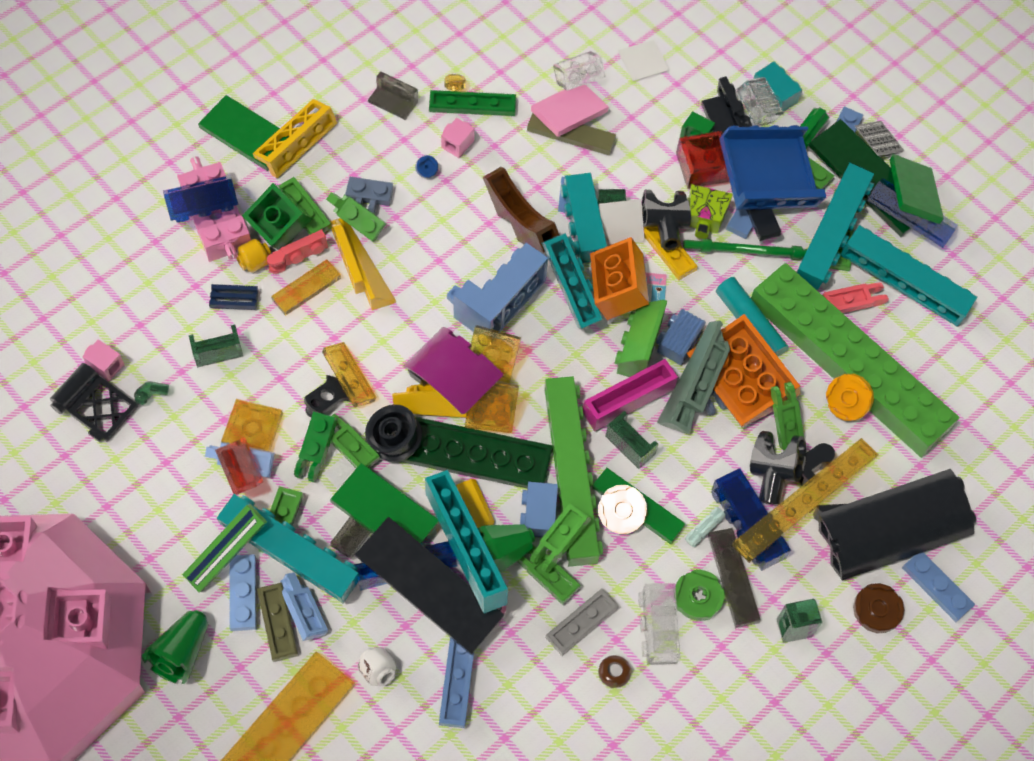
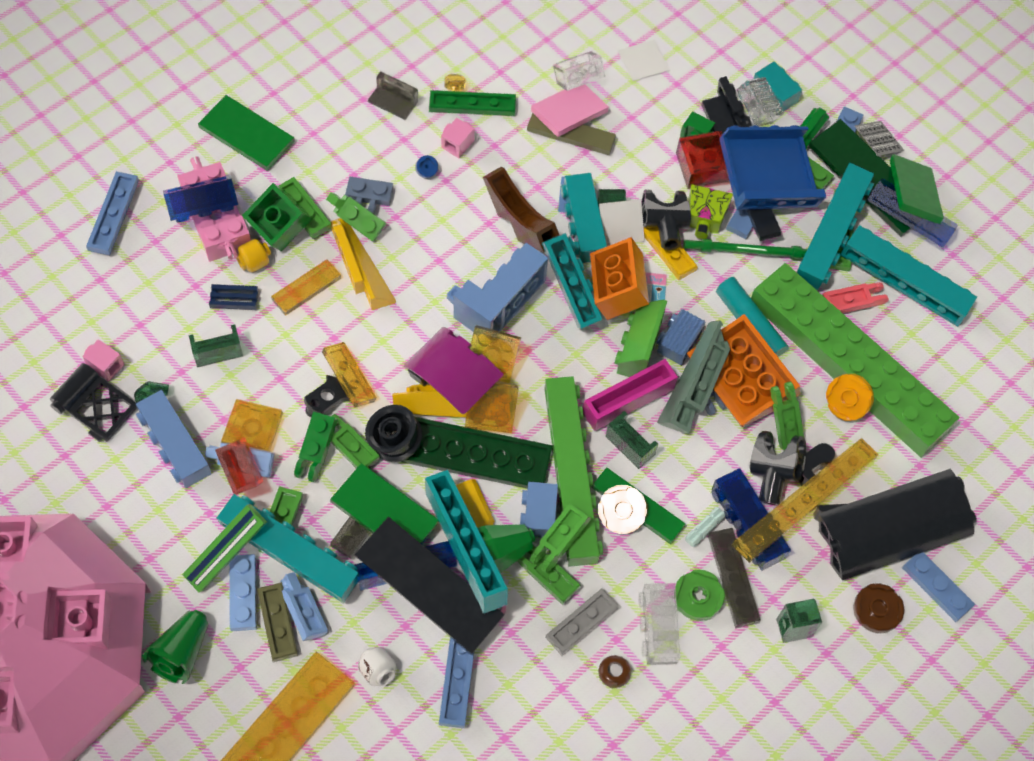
yellow fence [252,99,337,178] -> none
coral hinge [267,229,328,274] -> none
none -> medium blue plate [86,171,139,255]
none -> medium blue brick [136,390,212,488]

